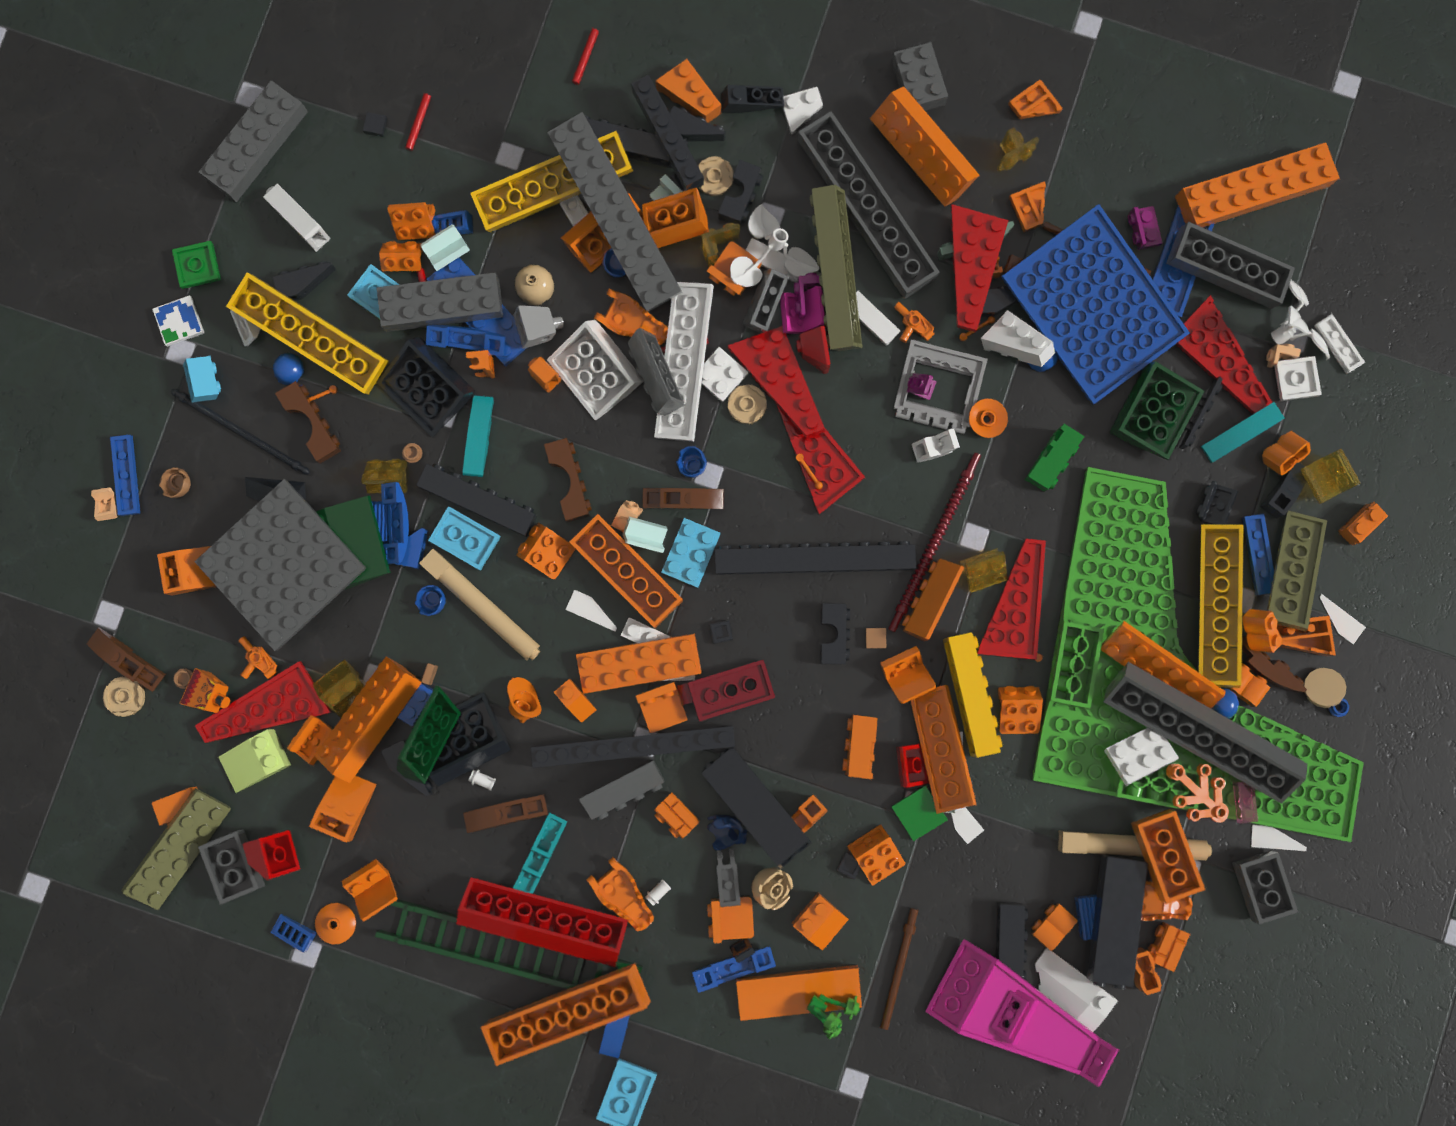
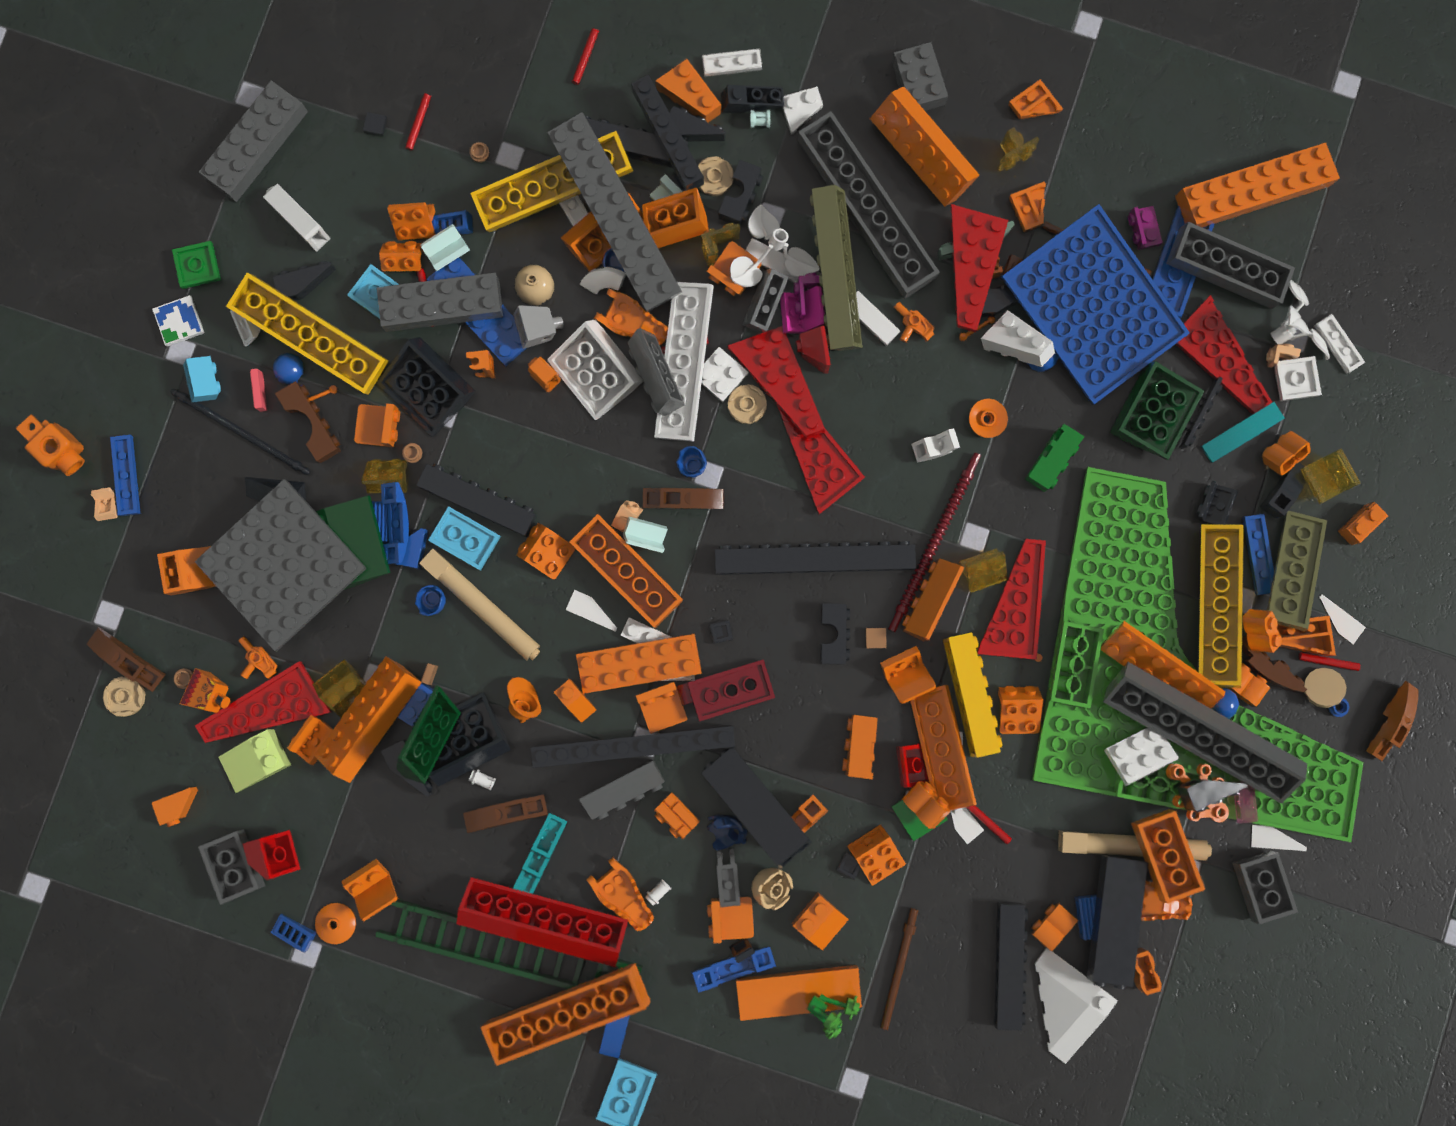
olive plate [121,788,231,910] -> none
medium nougat hair [159,467,191,498] -> none
orange slope [309,775,377,843] -> none
blue slope [426,325,505,356] -> none
teal slope [463,395,494,477] -> none
reddish brown arch [544,438,592,523] -> none
medium azure plate [661,518,721,588] -> none
orange hinge [796,454,823,489] -> none
light grey hinge [893,340,987,434] -> none
magenta bracket [906,373,936,400] -> none
dark pink wing [925,939,1119,1086] -> none
orange brick [1147,922,1190,972] -> none
none -> orange piece [16,414,85,476]
none -> coral tile [250,369,267,412]
none -> orange bracket [354,403,400,447]
none -> medium nougat plate [470,142,489,162]
none -> white tile [580,267,626,294]
none -> white tile [702,49,762,77]
none -> light aqua bush [750,110,770,128]
none -> orange brick [902,782,951,829]
none -> red bar [966,805,1012,844]
none -> slope [1177,779,1247,813]
none -> red bar [1298,652,1361,671]
none -> dark orange slope [1366,681,1418,761]

